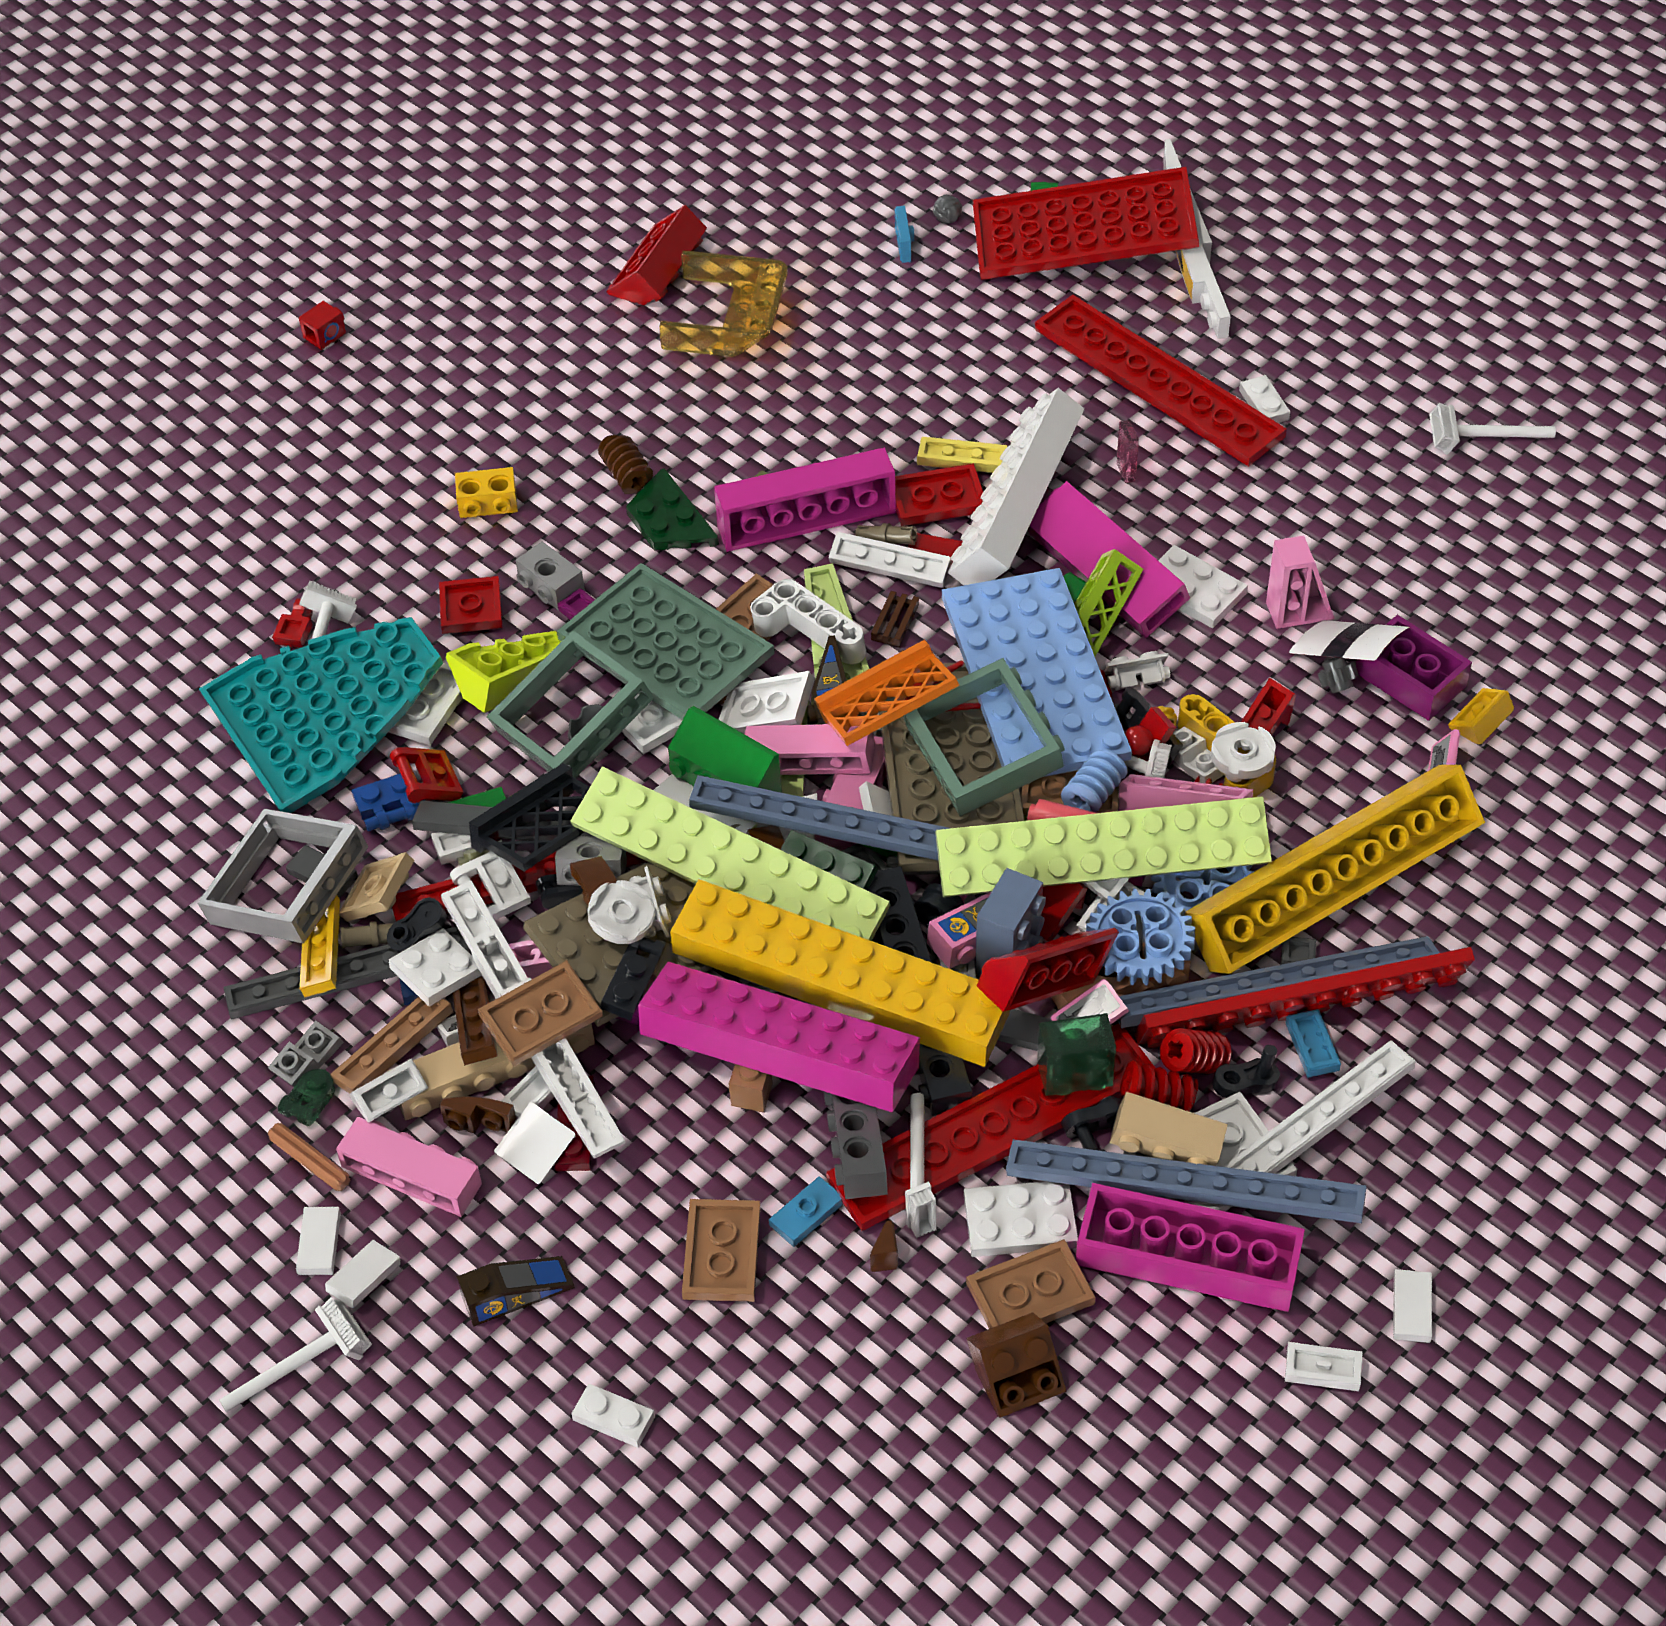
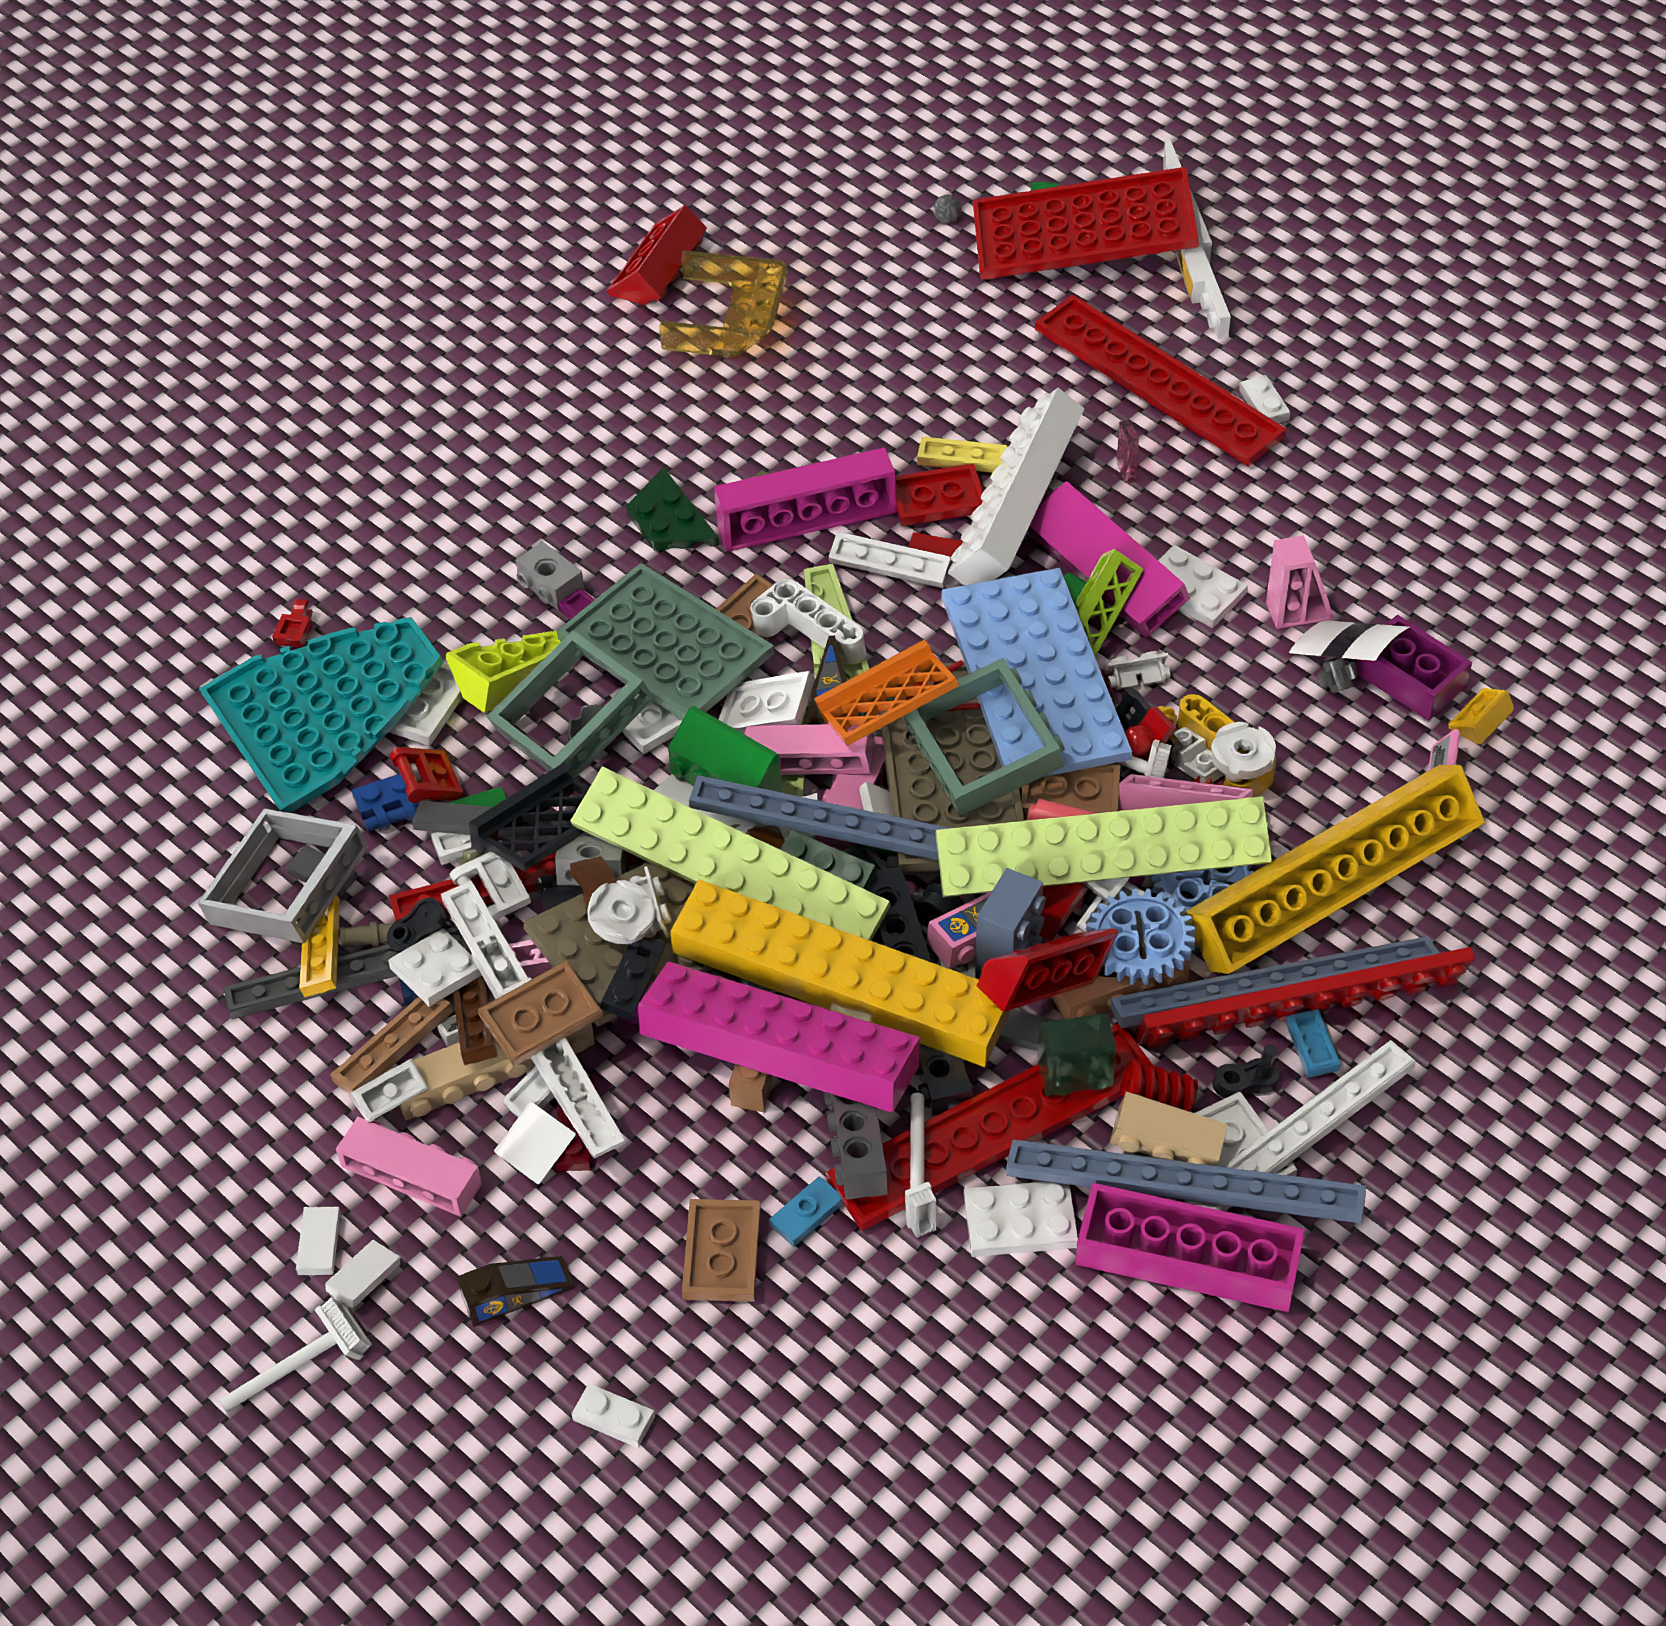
light grey slope [268,1020,344,1087] -> none
nougat axle [268,1123,351,1191] -> none
clear green plate [277,1069,335,1126] -> none
red brick [299,300,346,350] -> none
white piece [299,581,357,639] -> none
tan plate [339,852,415,922] -> none
red plate [439,576,503,634] -> none
reddish brown slope [439,1097,517,1134] -> none
yellow brick [455,467,518,518] -> none
reddish brown piece [598,435,653,495] -> none
dark tan pin [855,523,917,545] -> none
reddish brown slope [870,1220,898,1272] -> none
reddish brown tile [871,591,919,647] -> none
dark azure plate [895,206,914,263] -> none
medium nougat plate [966,1239,1095,1329] -> none
reddish brown slope [966,1312,1067,1418] -> none
slope [1051,979,1129,1051] -> none
light blue piece [1061,750,1128,812] -> none
black piece [1061,1096,1123,1151] -> none
red piece [1160,1028,1232,1074] -> none
red slope [1241,678,1297,736] -> none
dark grey tile [1281,937,1316,965] -> none
white plate [1285,1342,1362,1391] -> none
white tile [1393,1269,1432,1343] -> none
white piece [1429,403,1556,455] -> none

